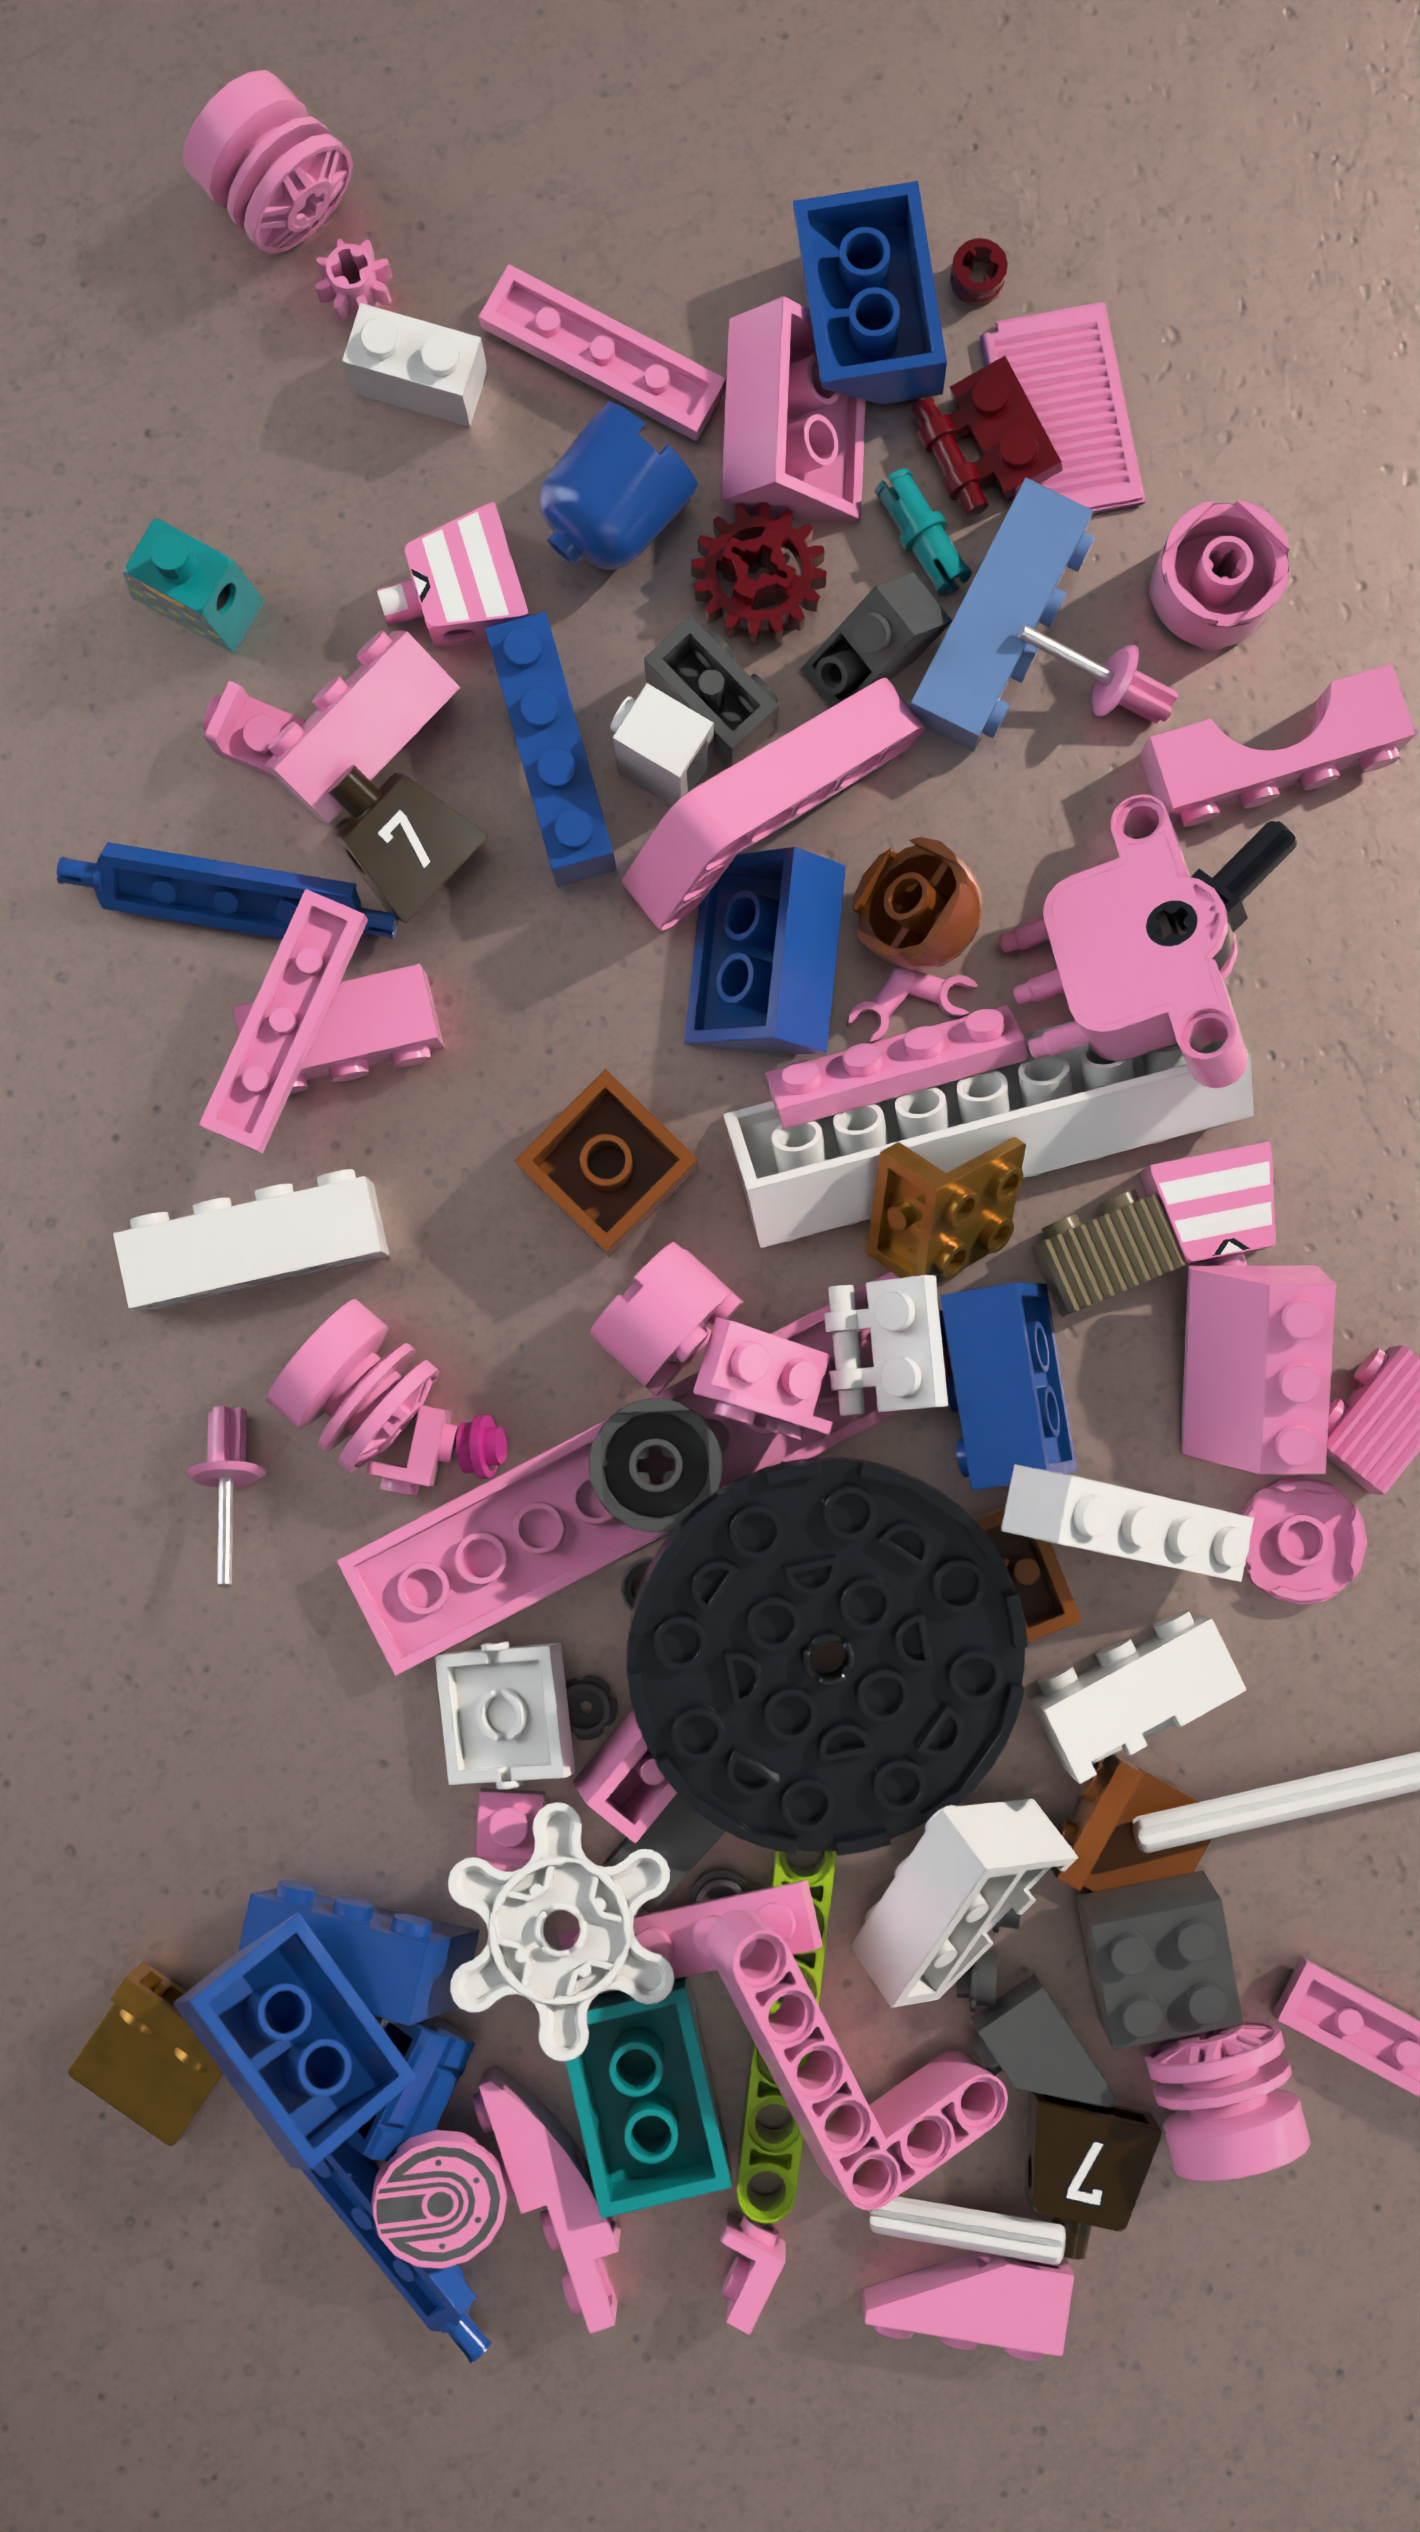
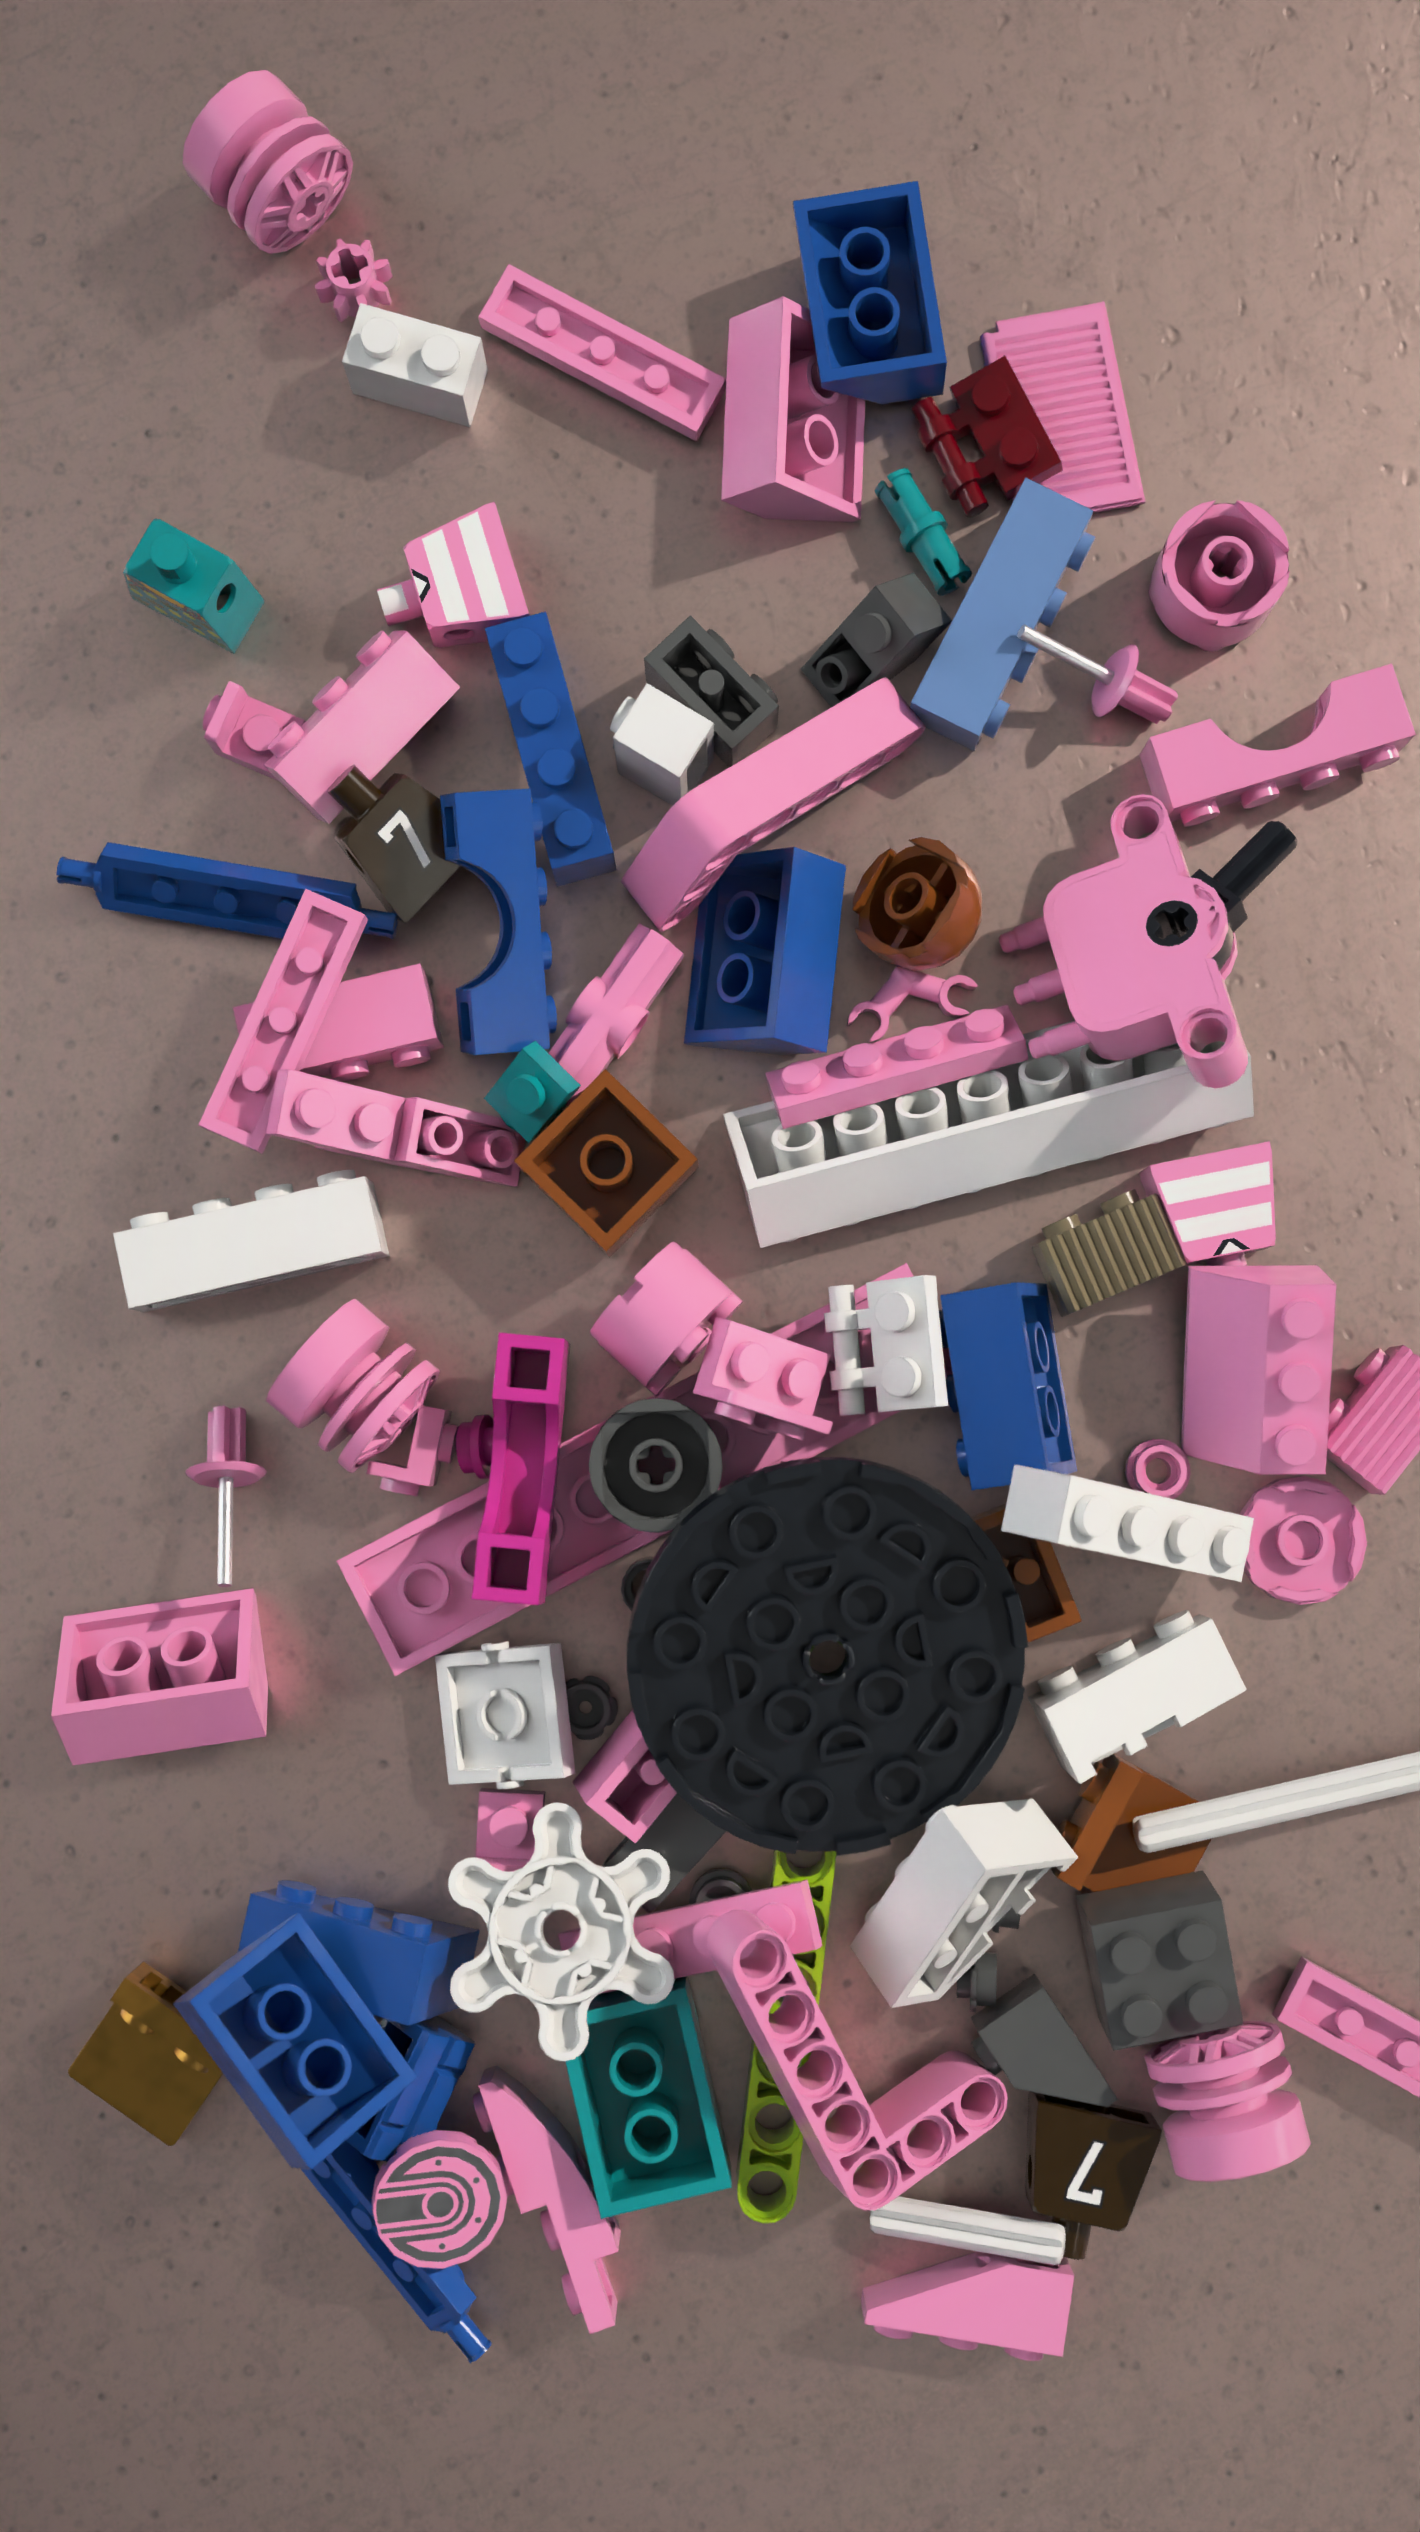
blue cylinder [538,401,698,570] -> none
dark red gear [691,502,827,645] -> none
bright pink bracket [720,2212,786,2335] -> none
pearl gold bracket [866,1137,1026,1283] -> none
dark red bush [950,238,1008,306] -> none
none -> bright pink slope [51,1588,268,1766]
none -> bright pink slope [266,1069,526,1187]
none -> blue arch [440,788,557,1055]
none -> dark pink arch [472,1333,570,1605]
none -> teal bracket [484,1041,581,1143]
none -> bright pink piece [549,923,684,1106]
none -> bright pink plate [1125,1439,1190,1499]

